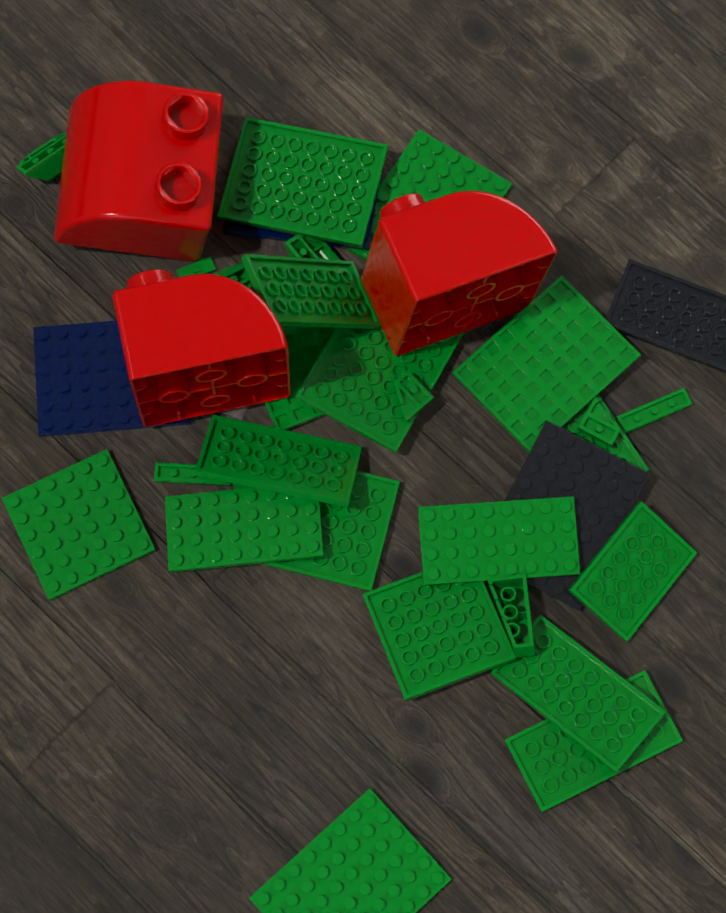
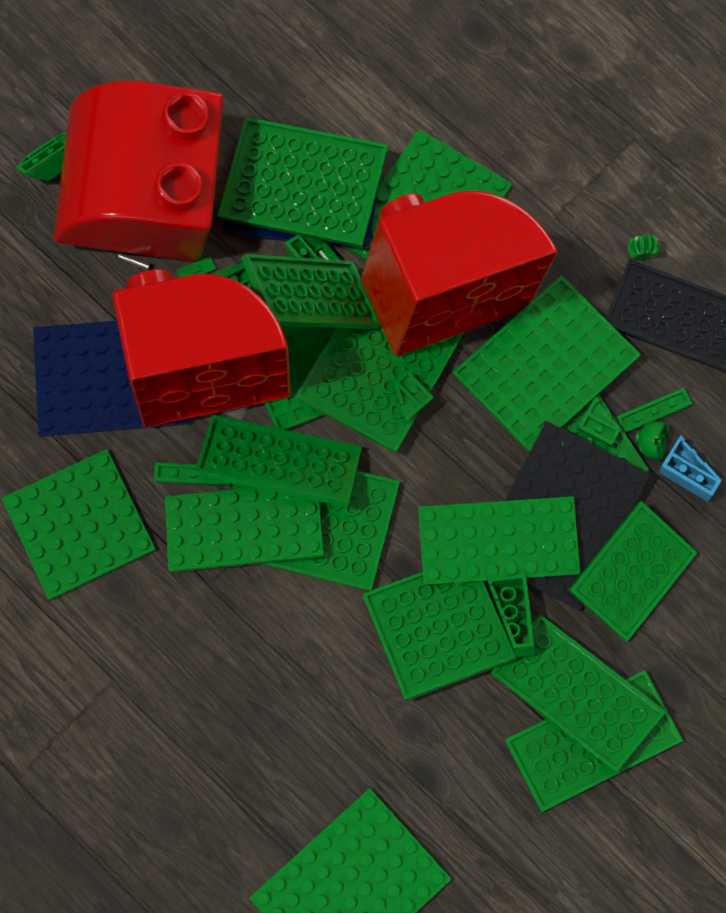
none -> flat silver pin [118,253,151,271]
none -> green gear [628,235,660,260]
none -> green cylinder [635,422,669,460]
none -> dark azure wedge [658,435,722,502]

